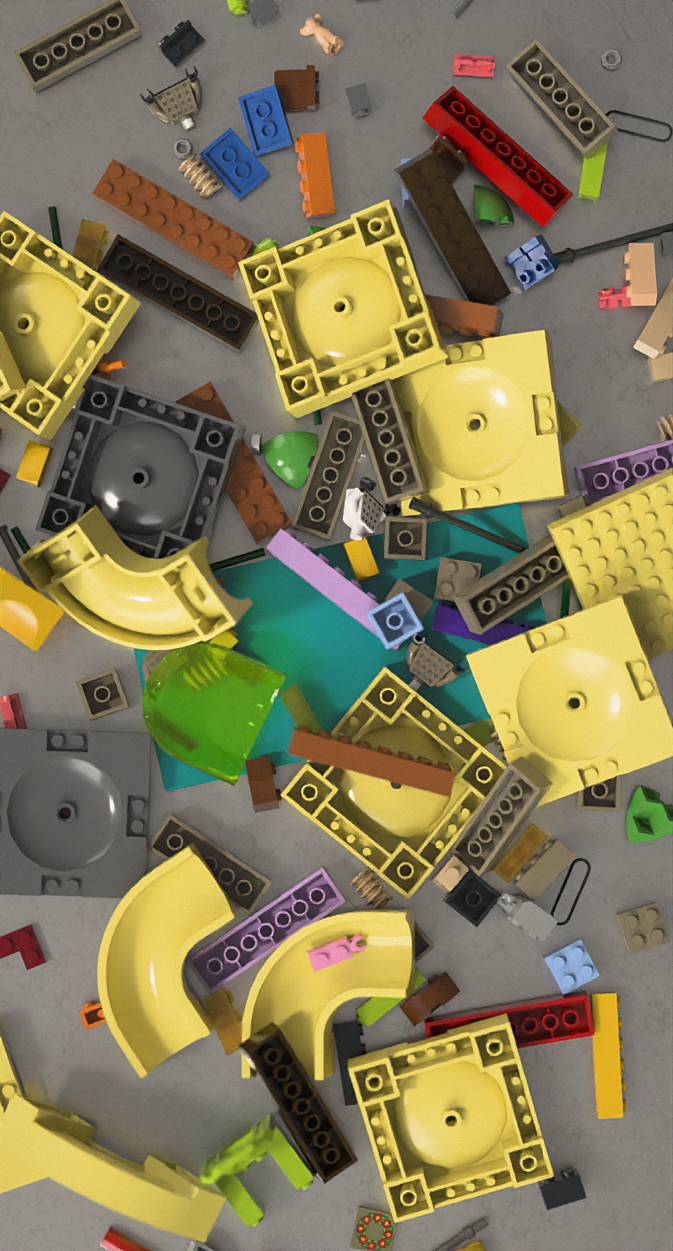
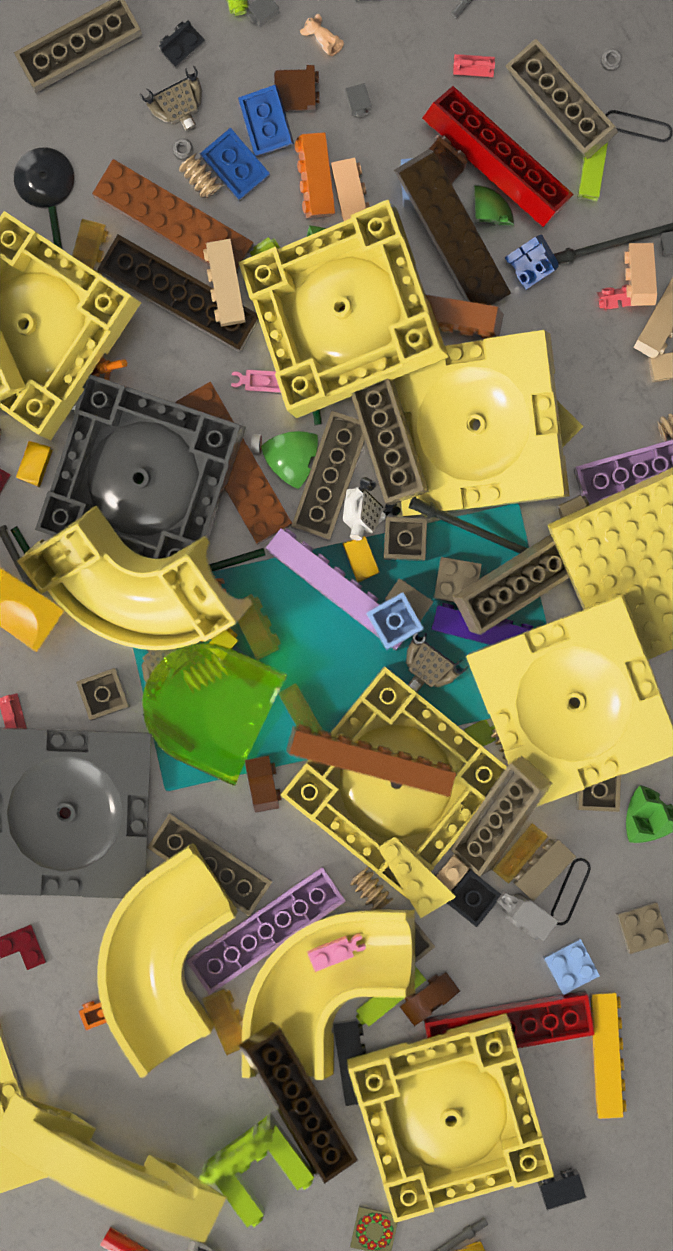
dark green bar [560,580,572,618] -> none
none -> black dish [14,147,75,209]
none -> tan brick [203,239,245,327]
none -> bright pink plate [231,370,281,393]
none -> clear yellow brick [238,594,281,661]
none -> light nougat brick [331,158,370,222]
none -> light yellow wing [377,837,456,918]

